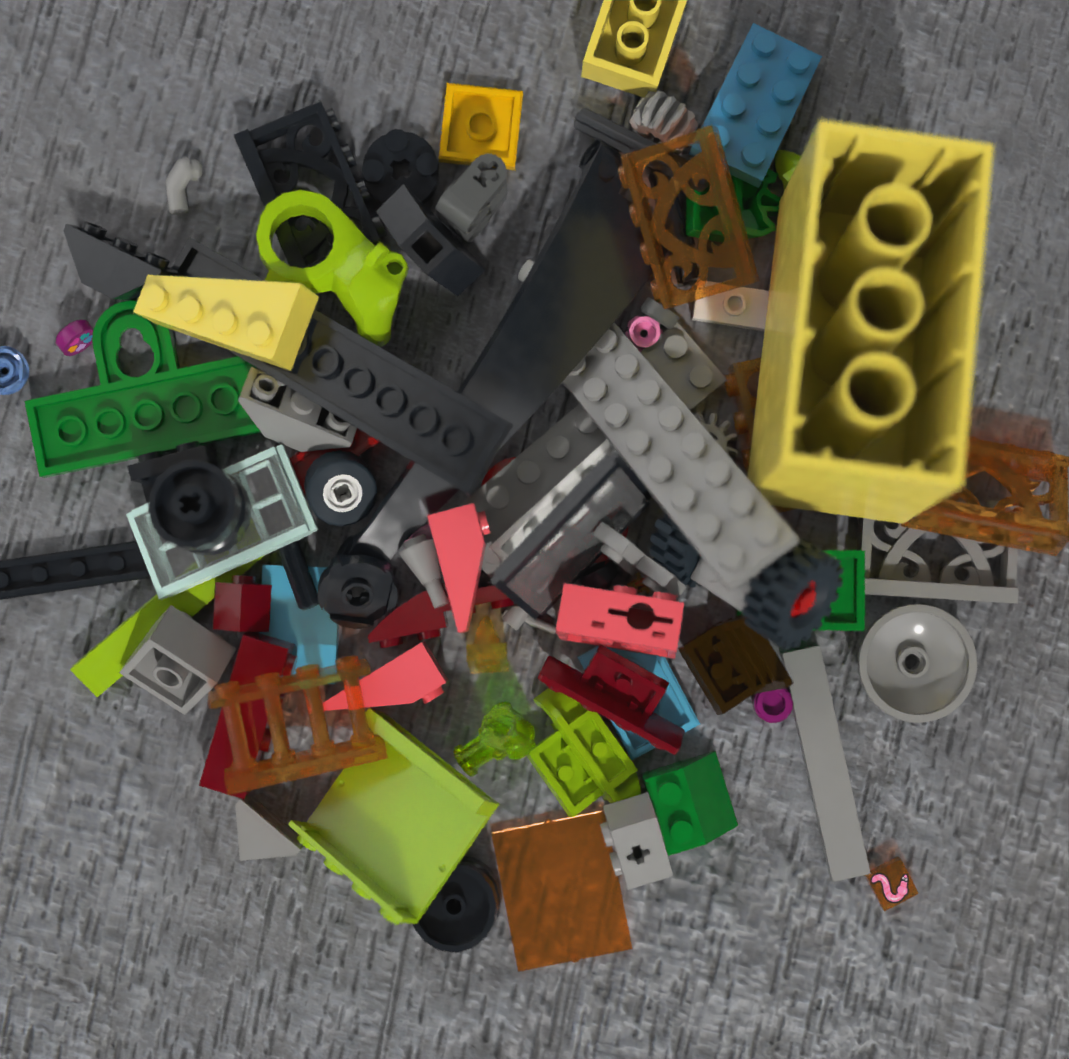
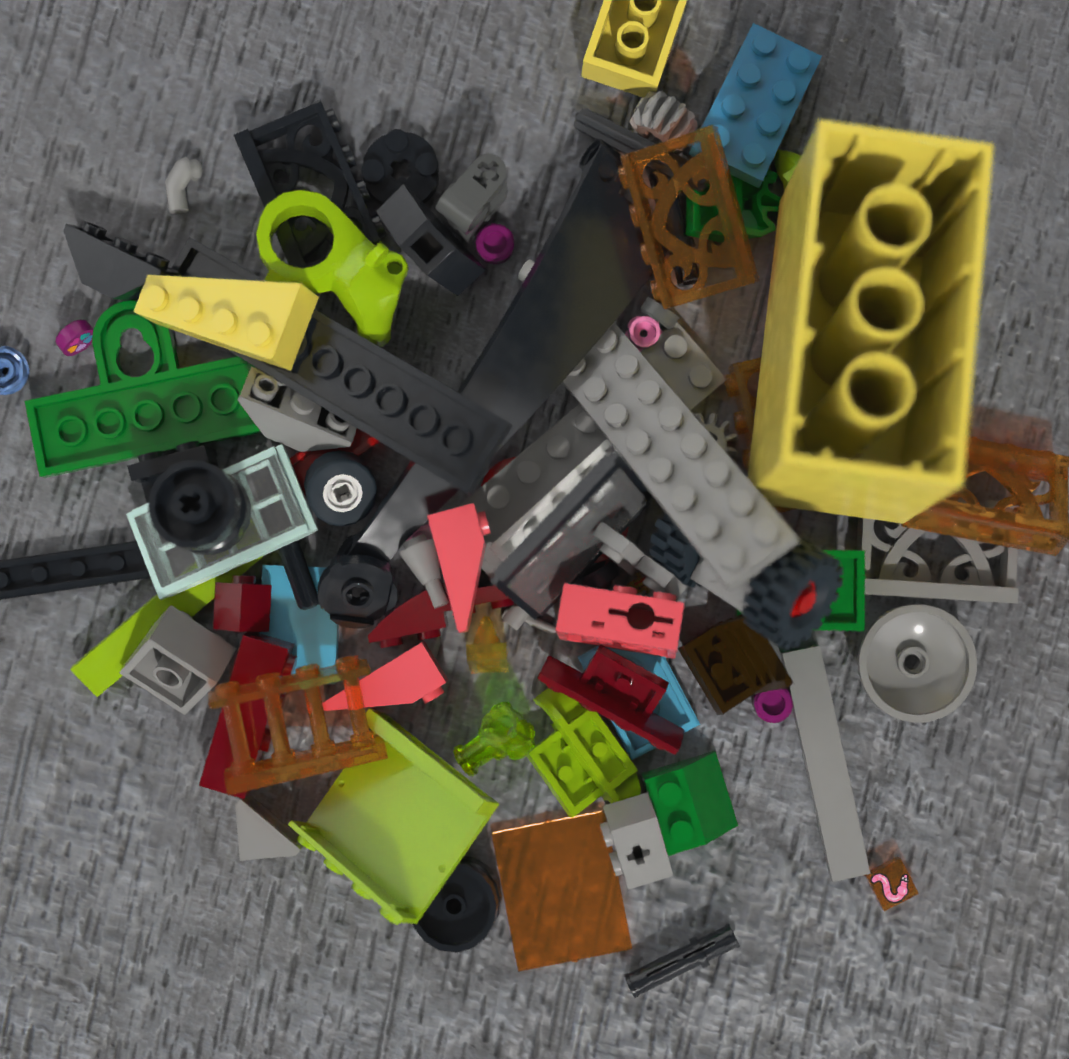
yellow tile [438,83,523,170] -> none
white plate [692,280,769,331] -> none
none -> magenta tile [476,223,514,264]
none -> black pin [624,923,740,998]

